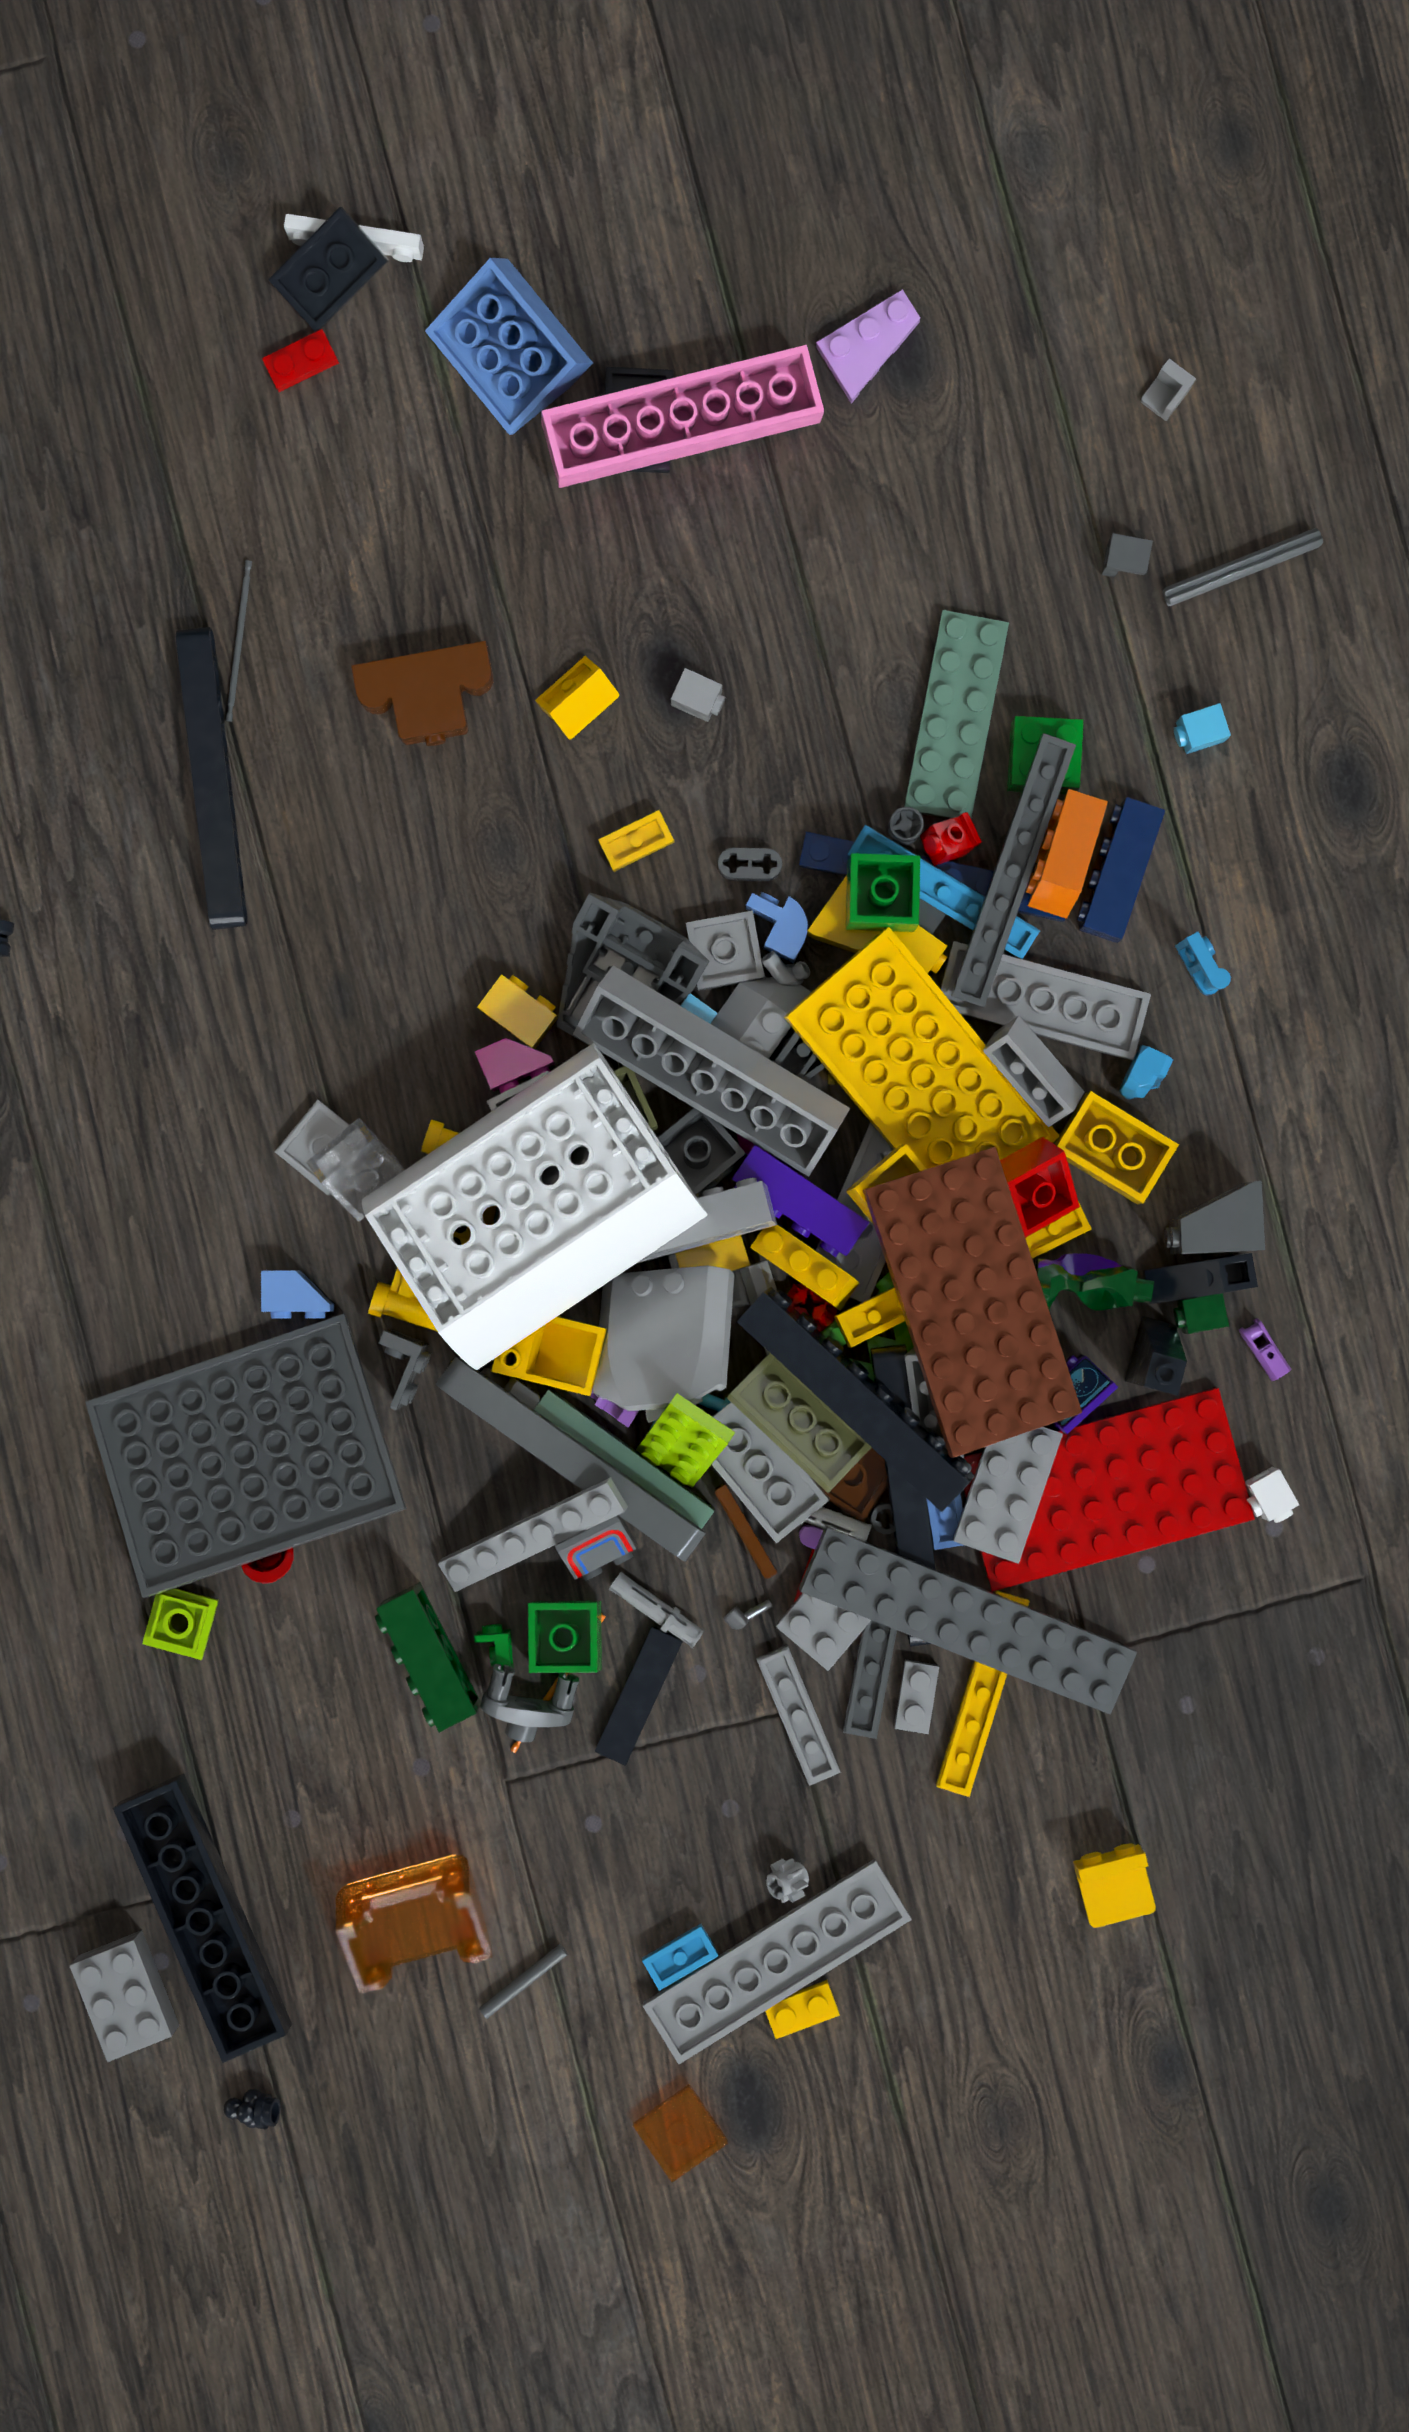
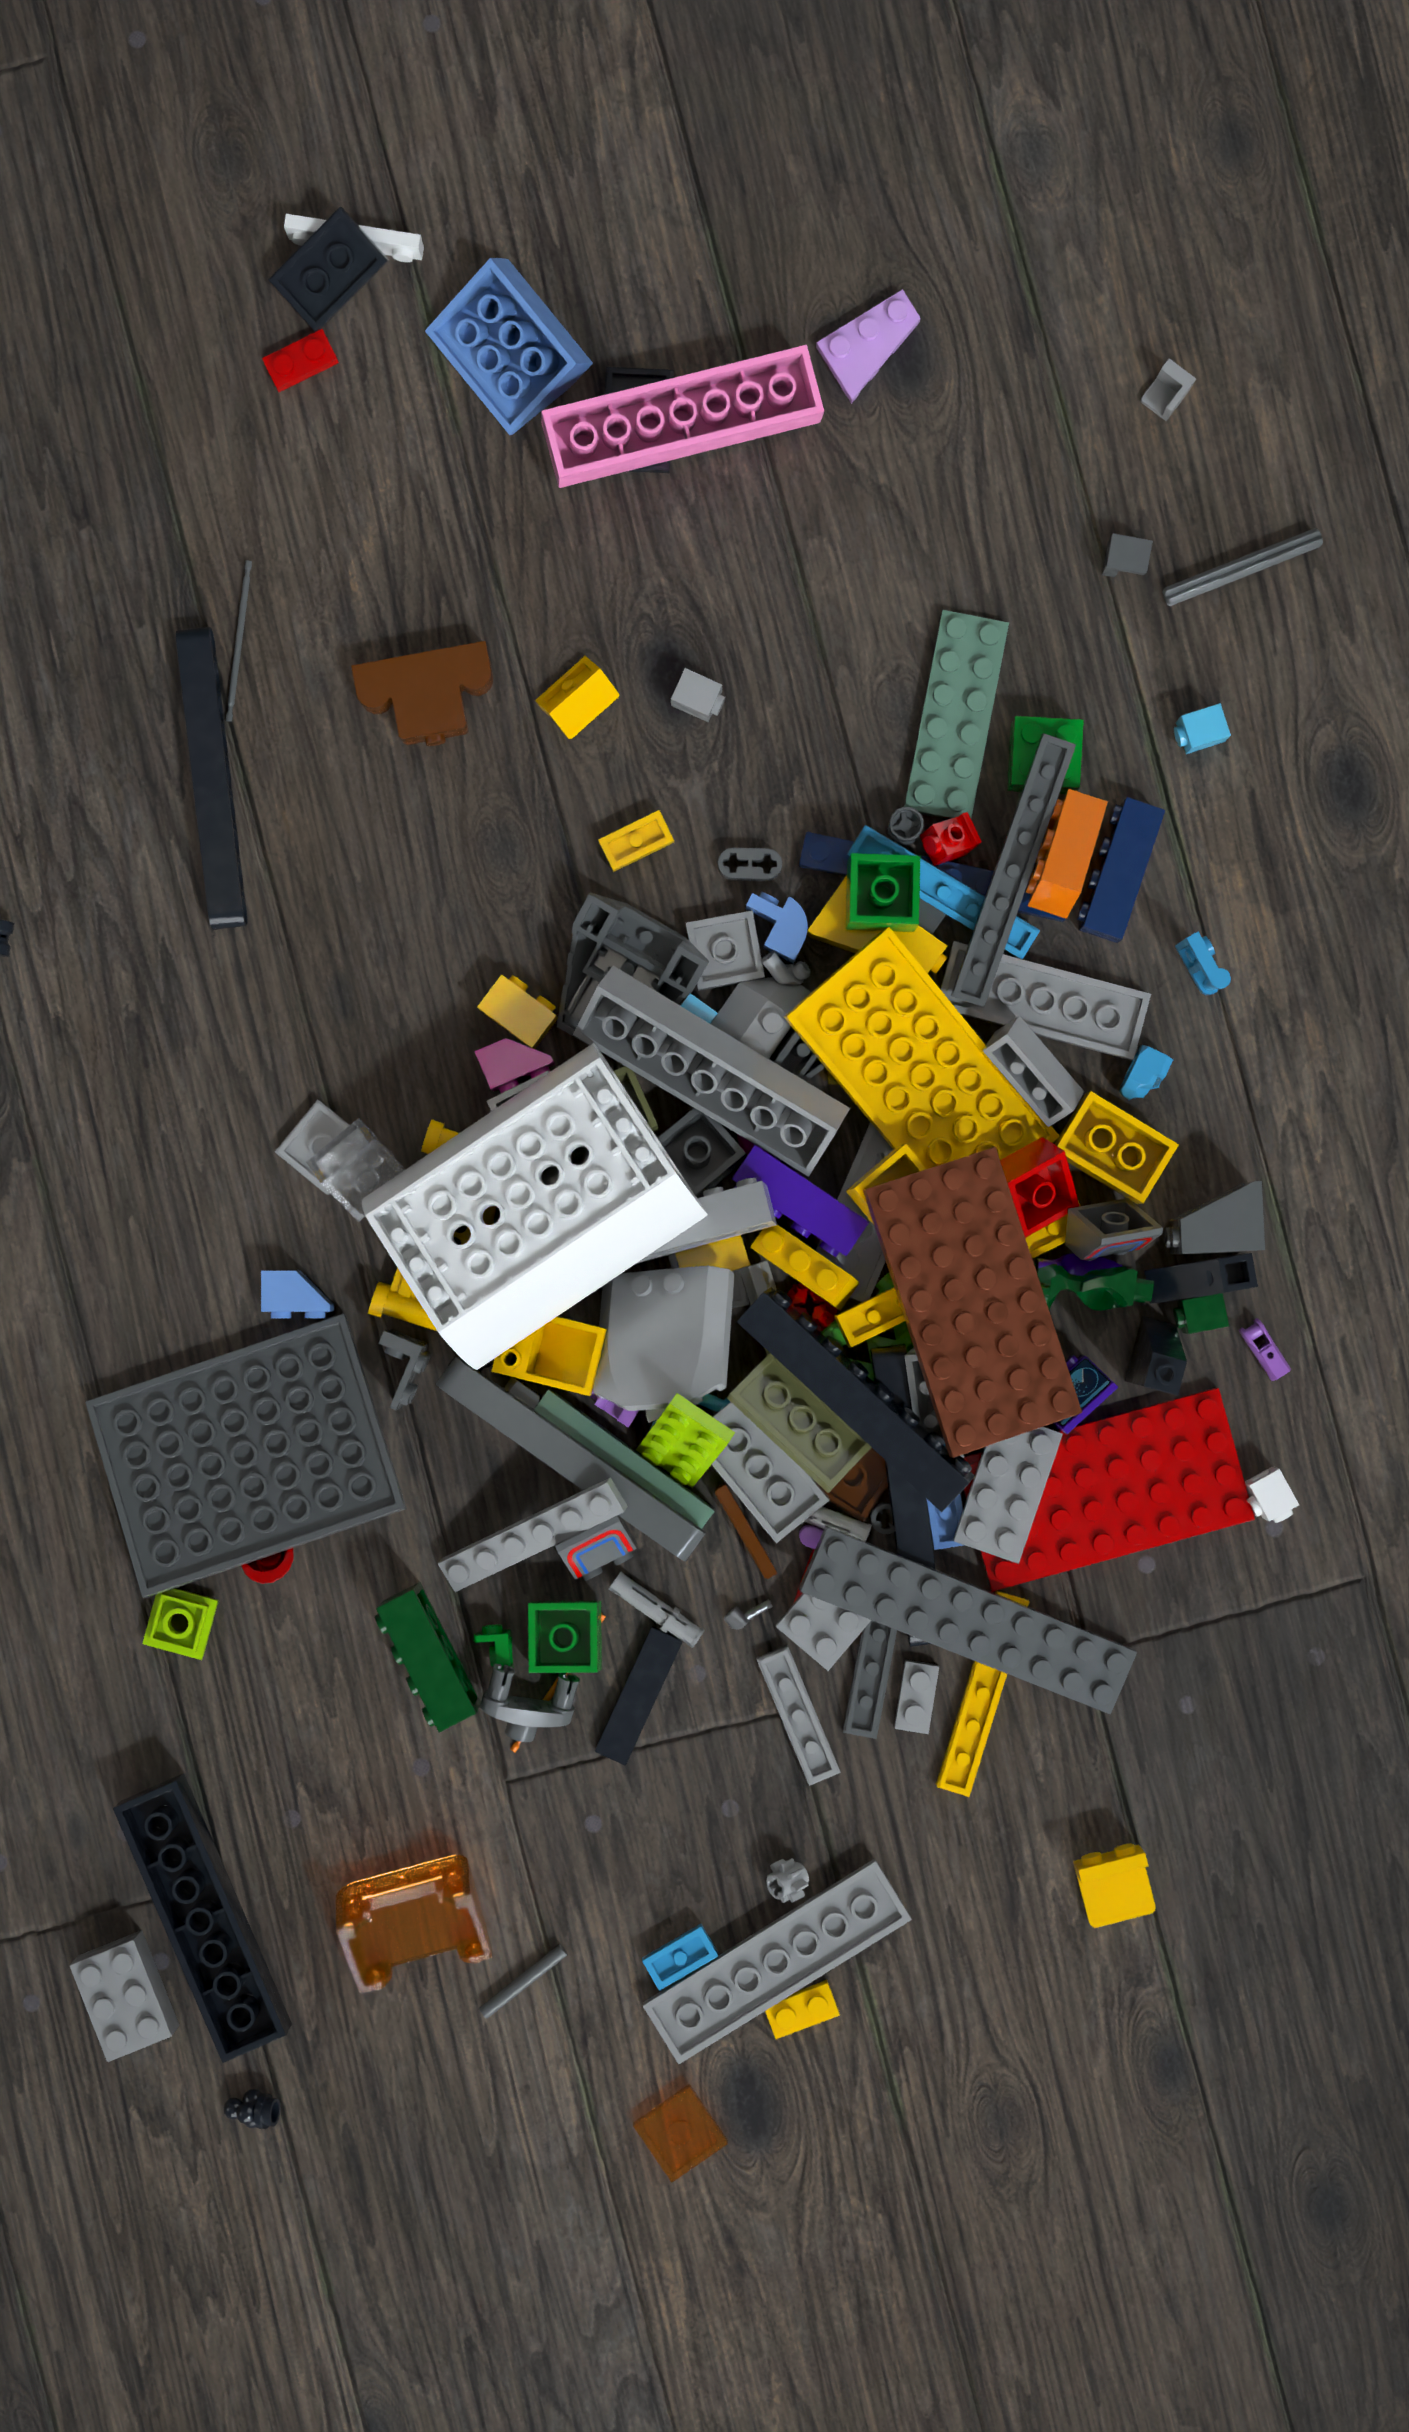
none -> dark grey slope [1065,1198,1163,1261]

